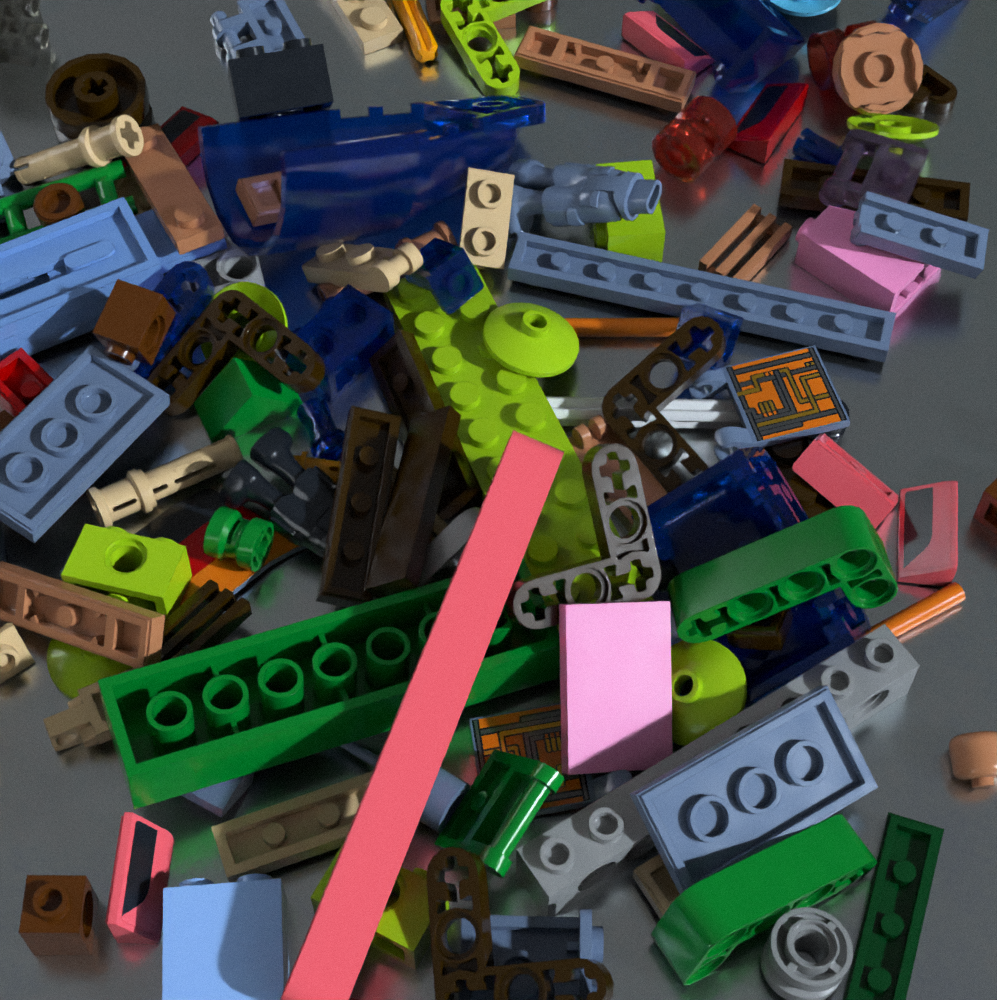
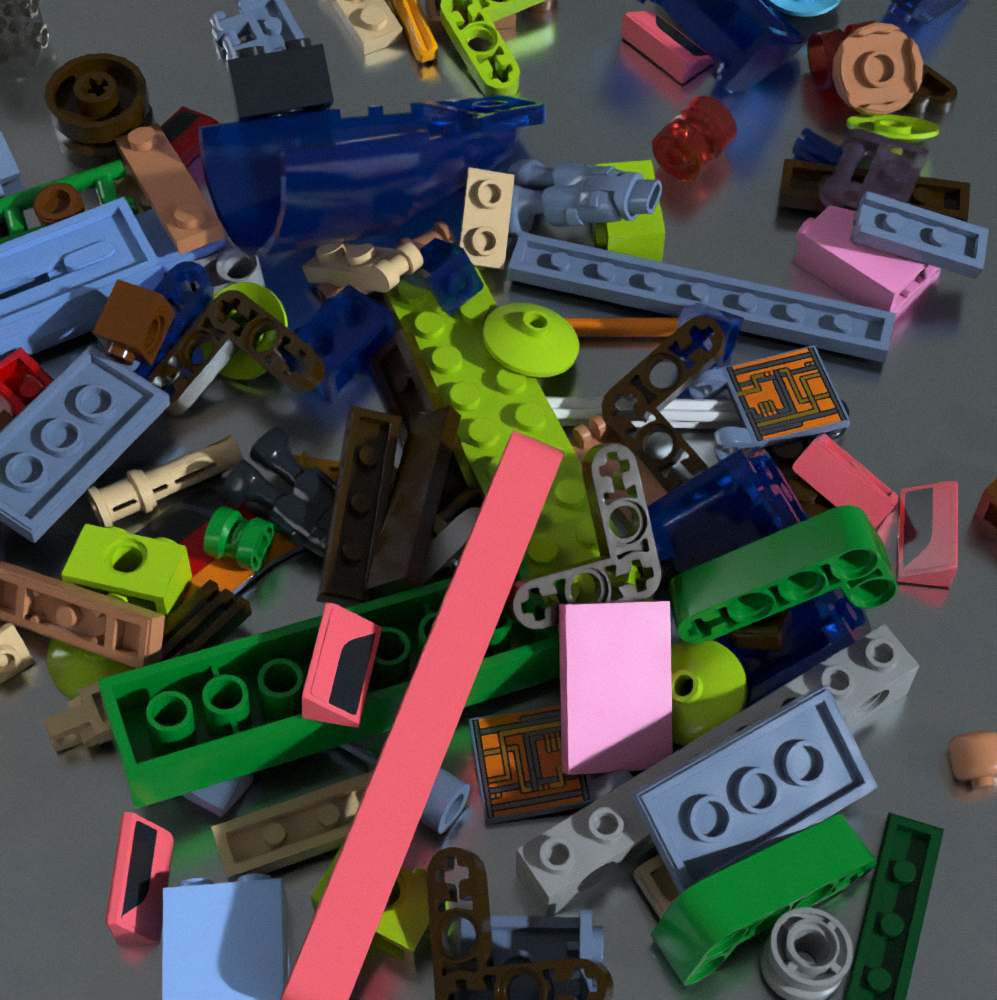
tan pin [14,114,144,186] -> none
reddish brown brick [19,875,99,956] -> none
green slope [193,357,305,444] -> none
nougat tile [235,171,300,227] -> none
clear blue pin [297,397,345,461] -> none
green plate [434,749,565,878] -> none
nougat plate [514,25,696,114] -> none
nougat tile [698,204,793,281] -> none
red slope [724,83,809,164] -> none
orange bar [823,582,966,661] -> none
none -> coral slope [302,602,382,728]

